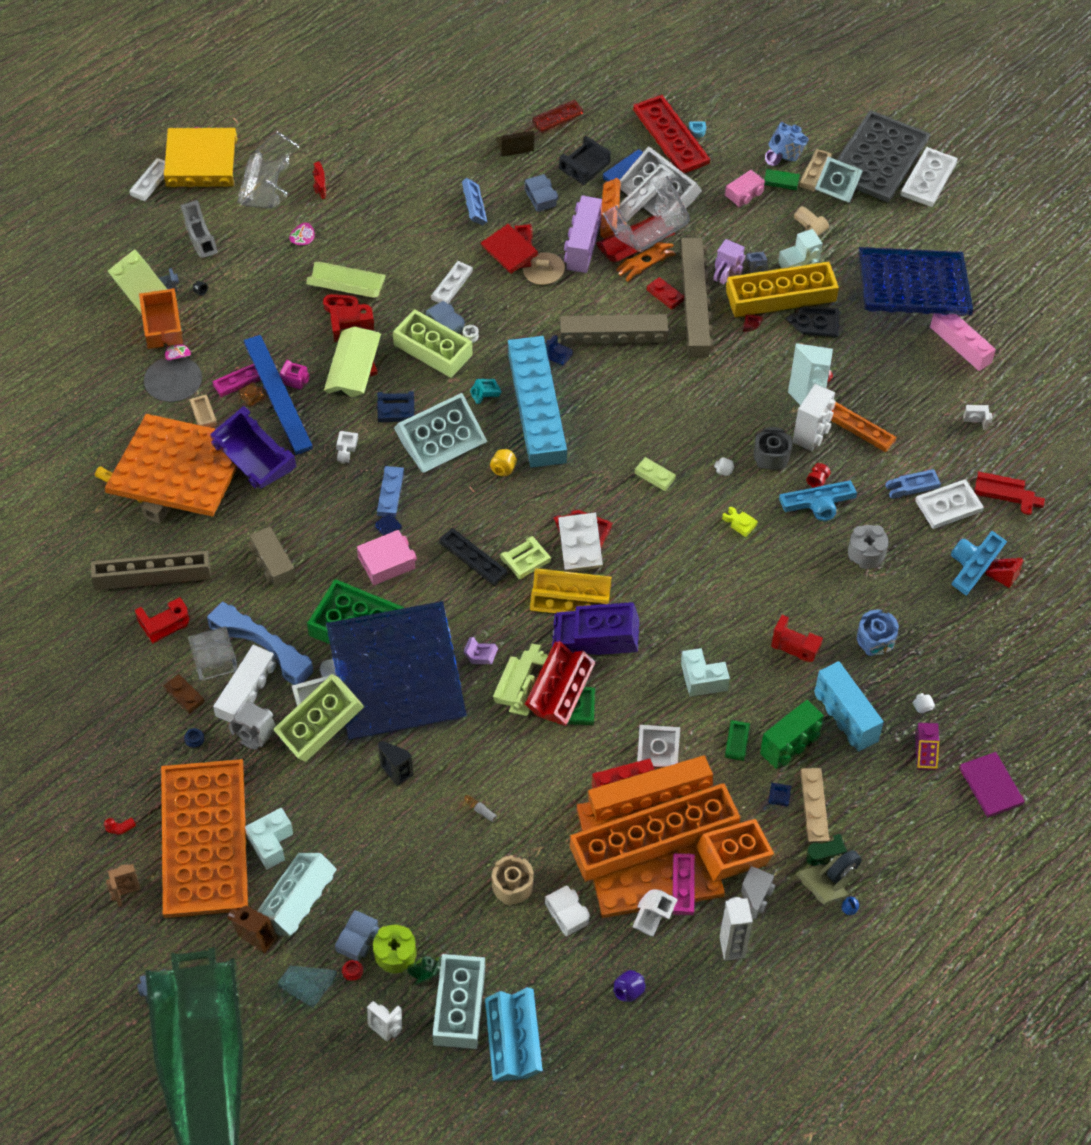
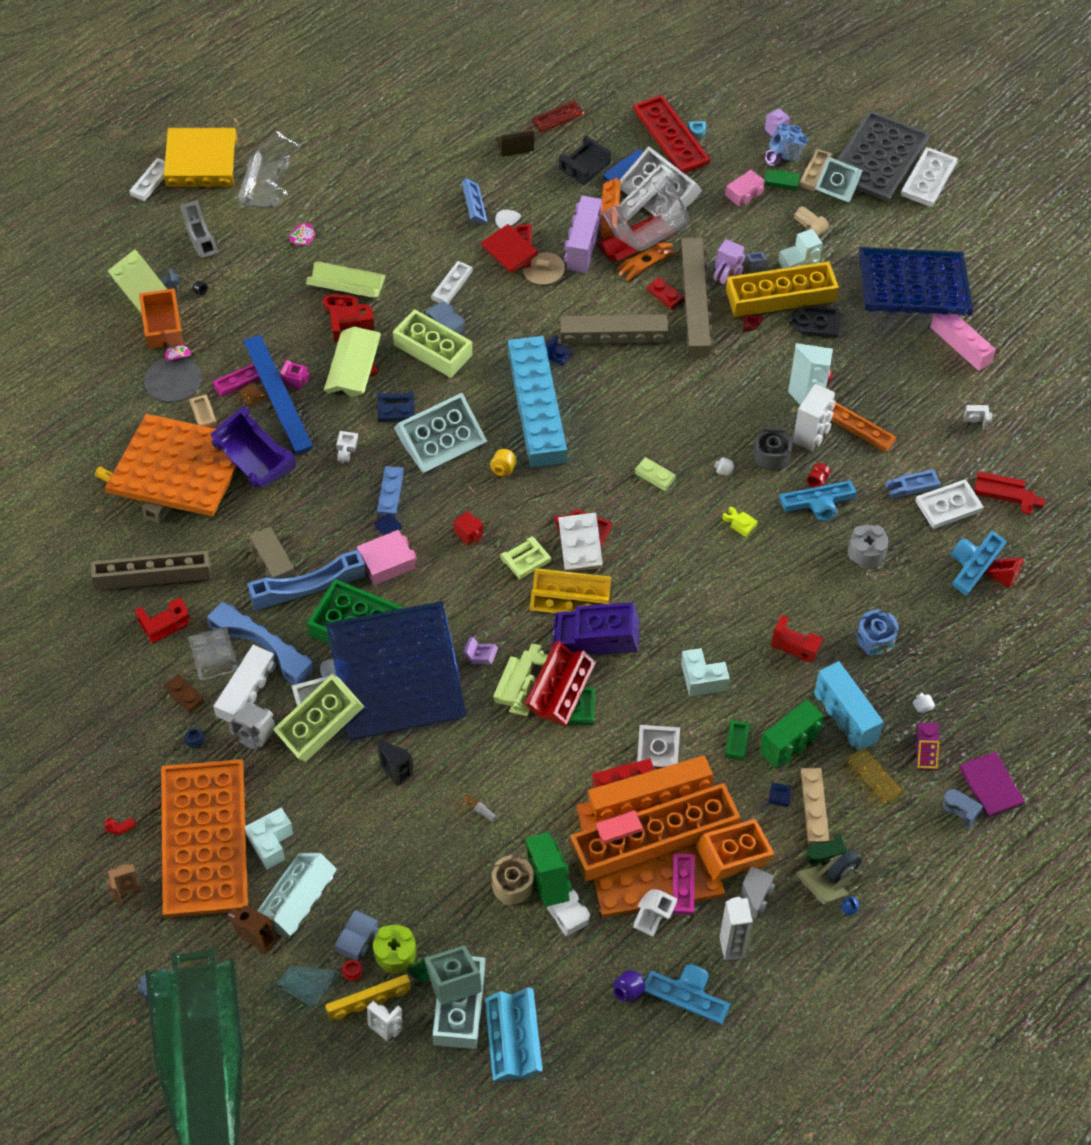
red slope [312,161,326,200] -> none
black plate [439,528,508,586] -> none
white bush [462,325,479,343] -> none
teal bracket [470,379,502,404] -> none
sand blue brick [525,174,558,212] -> none
none -> medium blue arch [247,550,366,611]
none -> yellow plate [325,974,411,1021]
none -> sand green slope [424,945,482,1005]
none -> red brick [454,511,483,546]
none -> white sticker [495,210,521,228]
none -> green brick [525,832,572,907]
none -> coral tile [596,810,643,844]
none -> dark azure plate [644,964,730,1025]
none -> lavender brick [765,108,790,136]
none -> clear yellow tile [848,747,903,804]
none -> sand blue leg [942,789,983,829]

